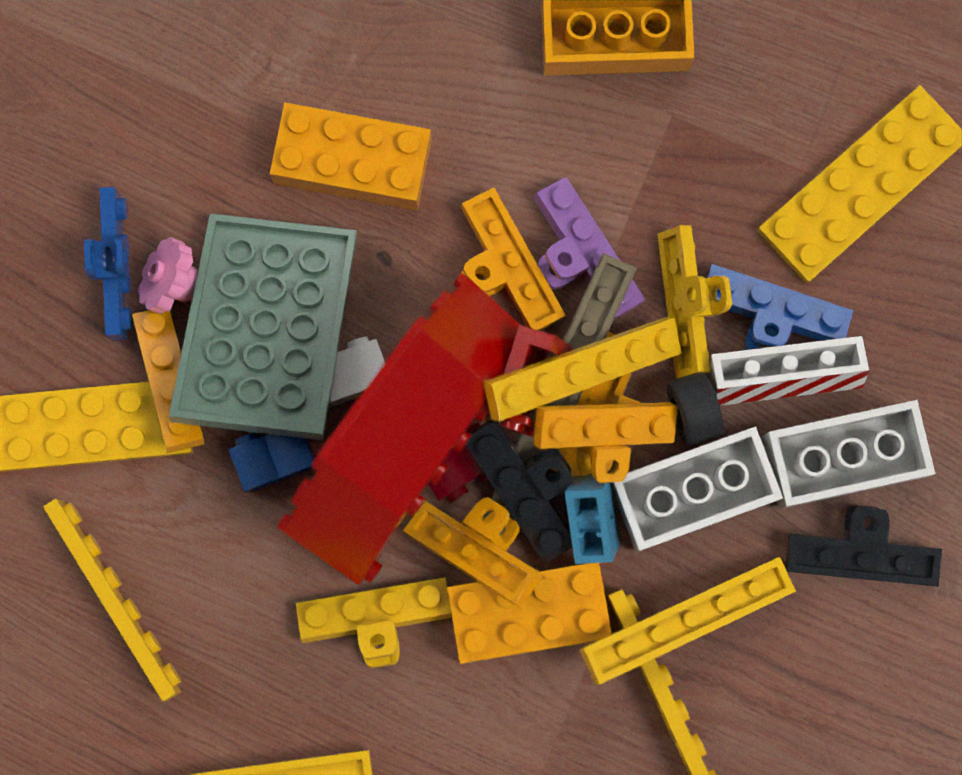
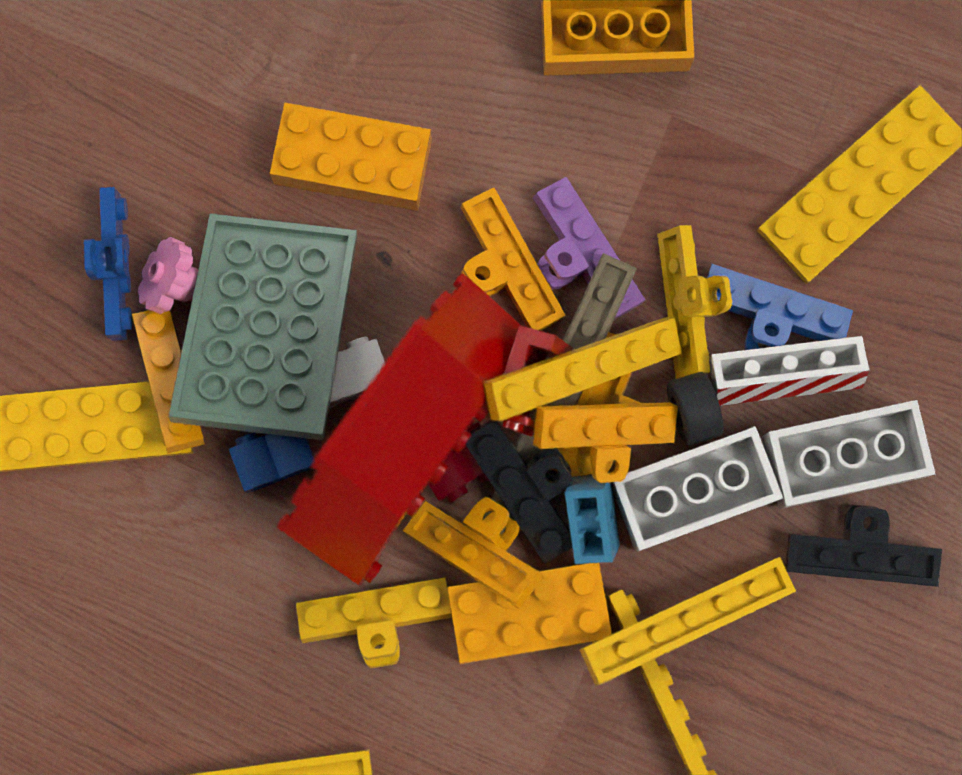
yellow plate [43,499,182,702] -> none

